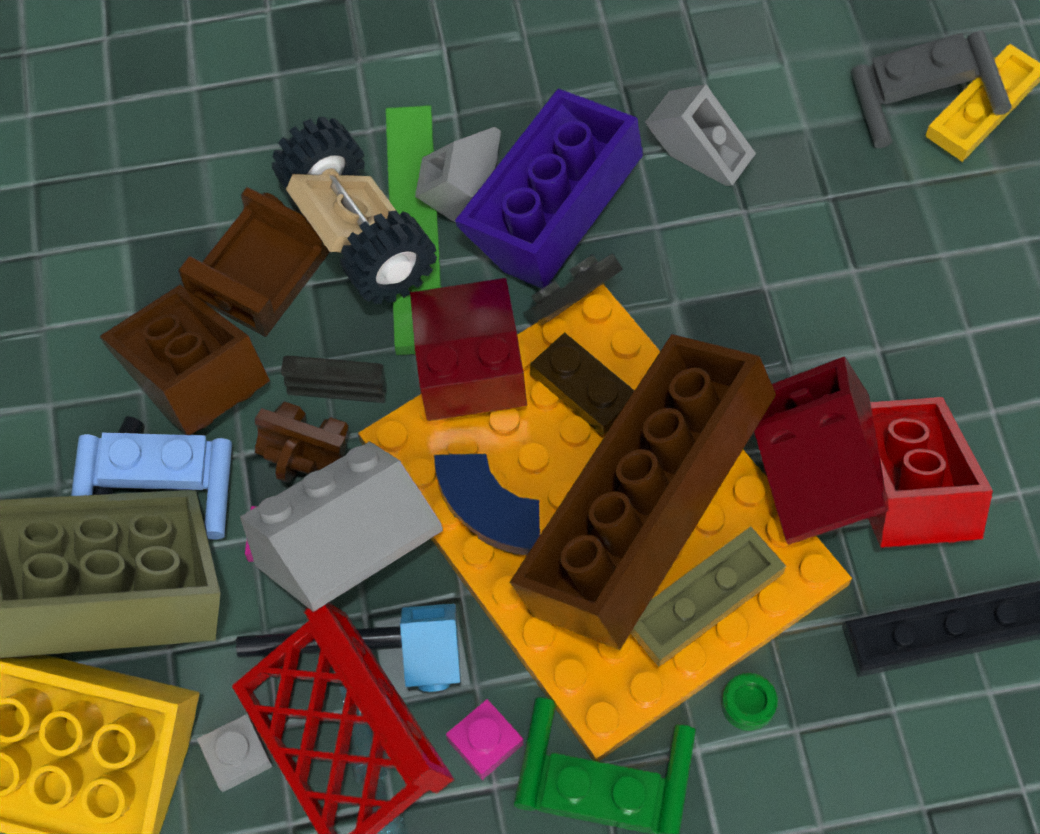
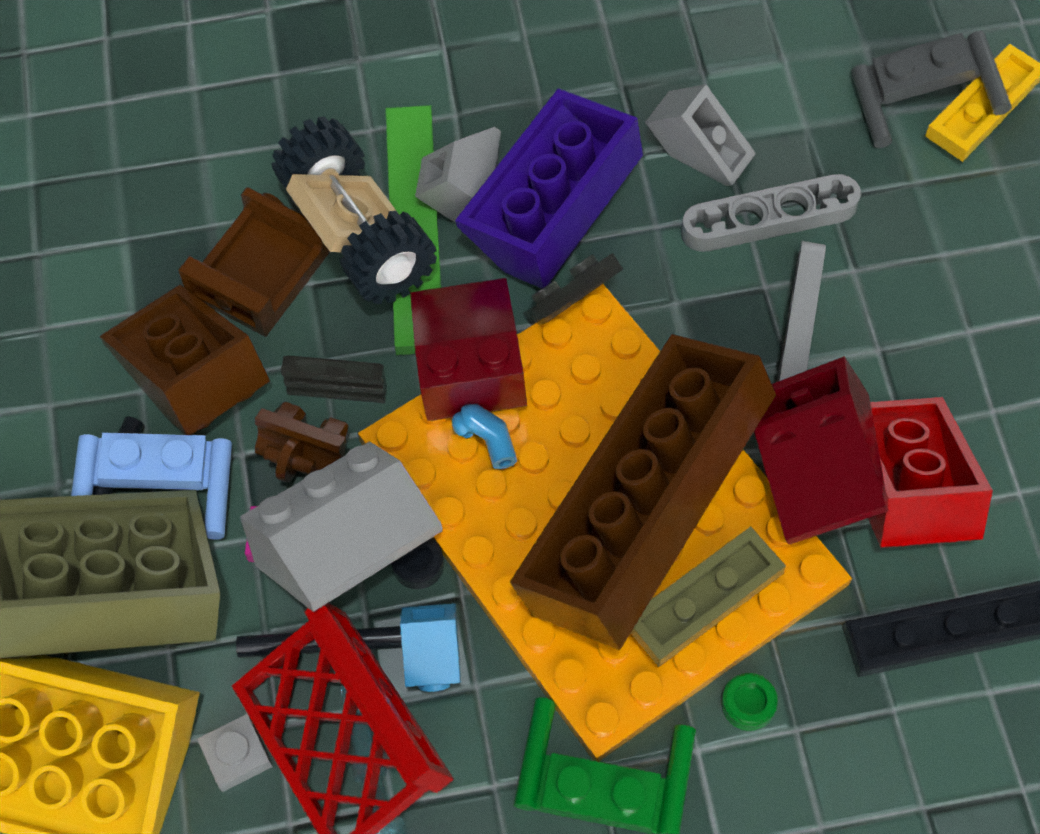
dark blue tile [434,454,540,555] -> none
dark pink plate [446,699,524,780] -> none
dark brown plate [530,332,634,435] -> none
none -> black tile [391,538,444,589]
none -> dark azure arm [451,404,517,469]
none -> light grey beam [681,174,861,252]
none -> light grey beam [777,241,826,382]

